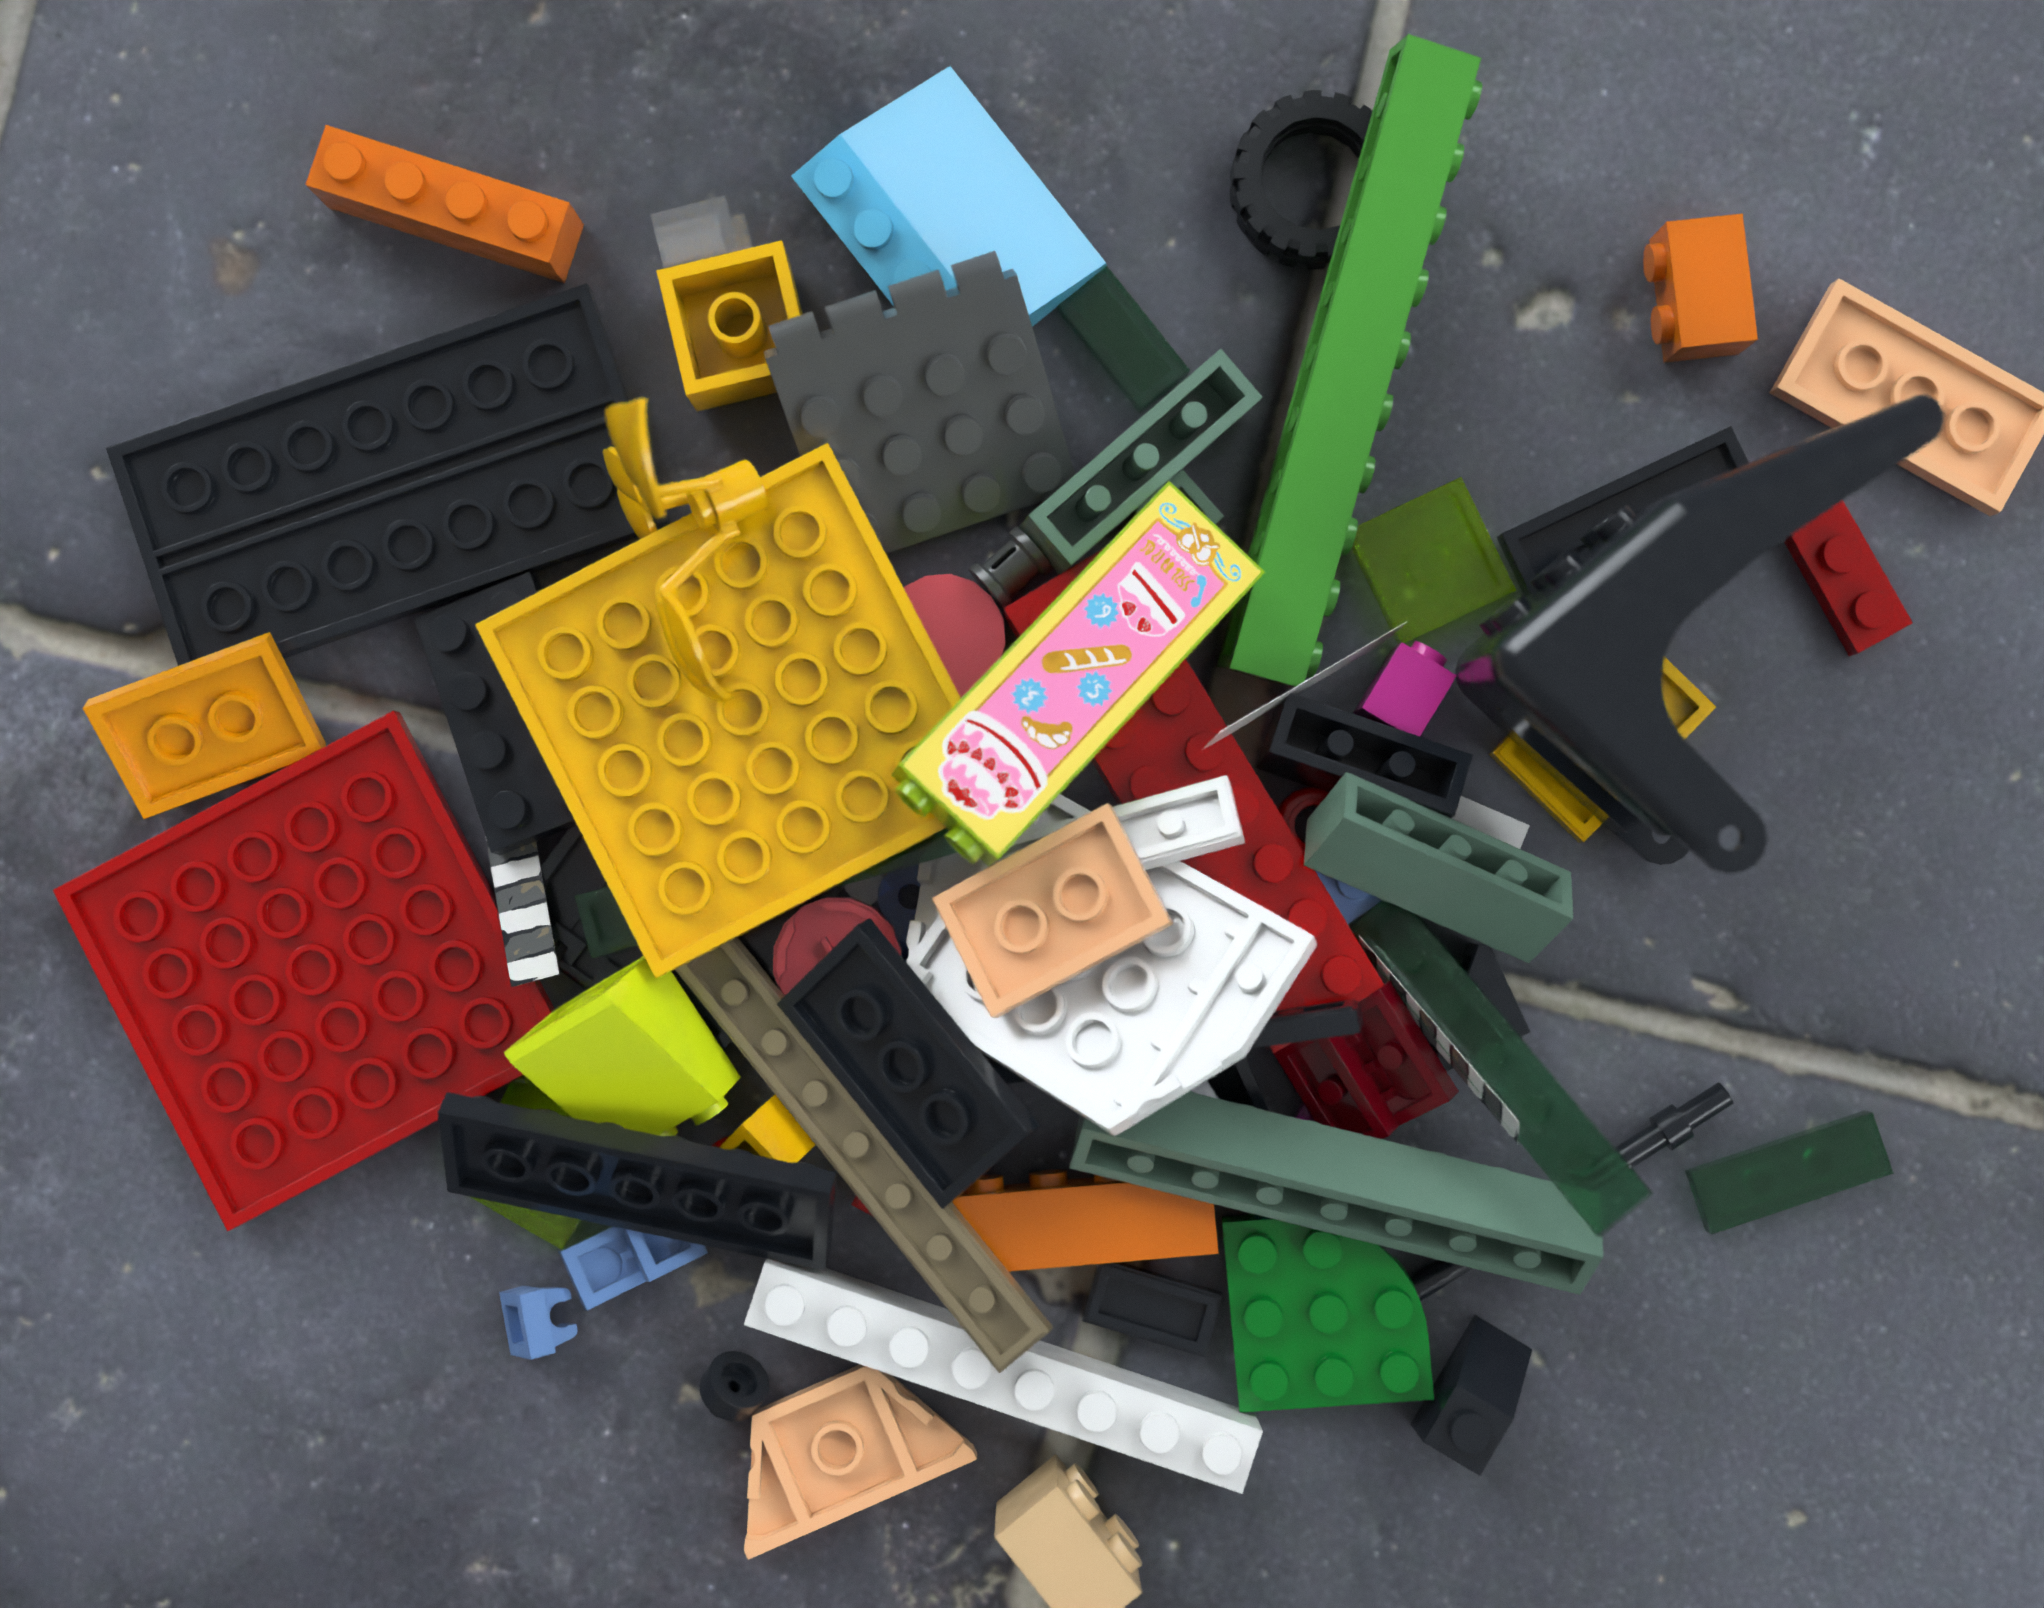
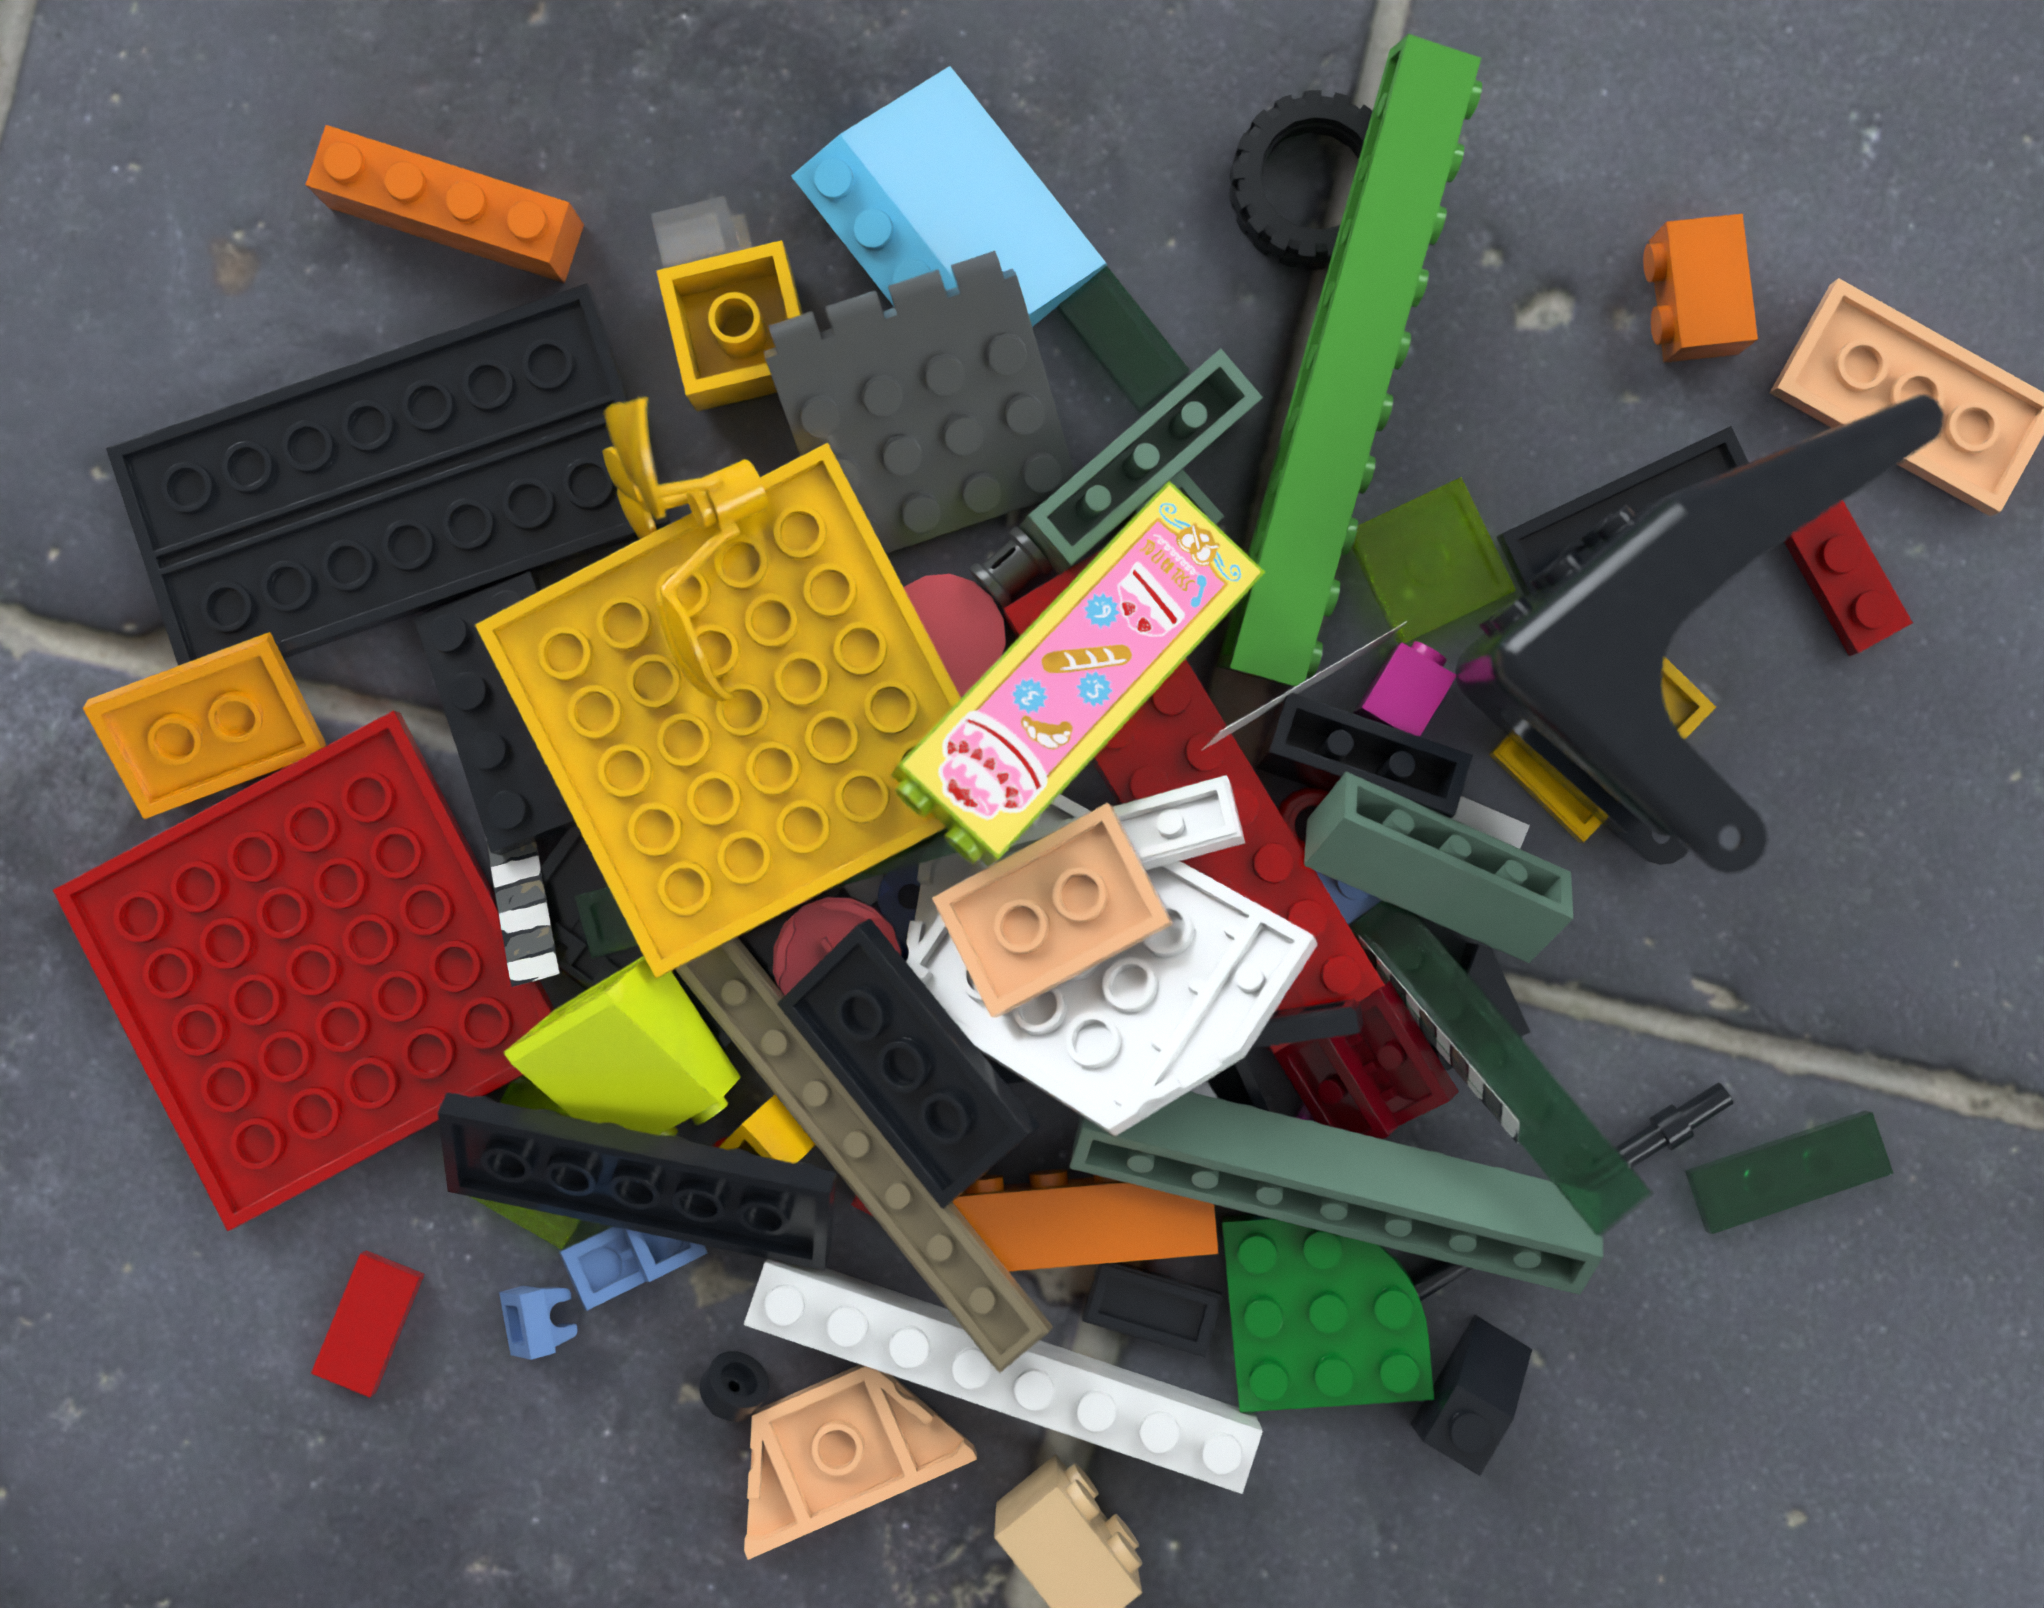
none -> red tile [311,1250,425,1398]

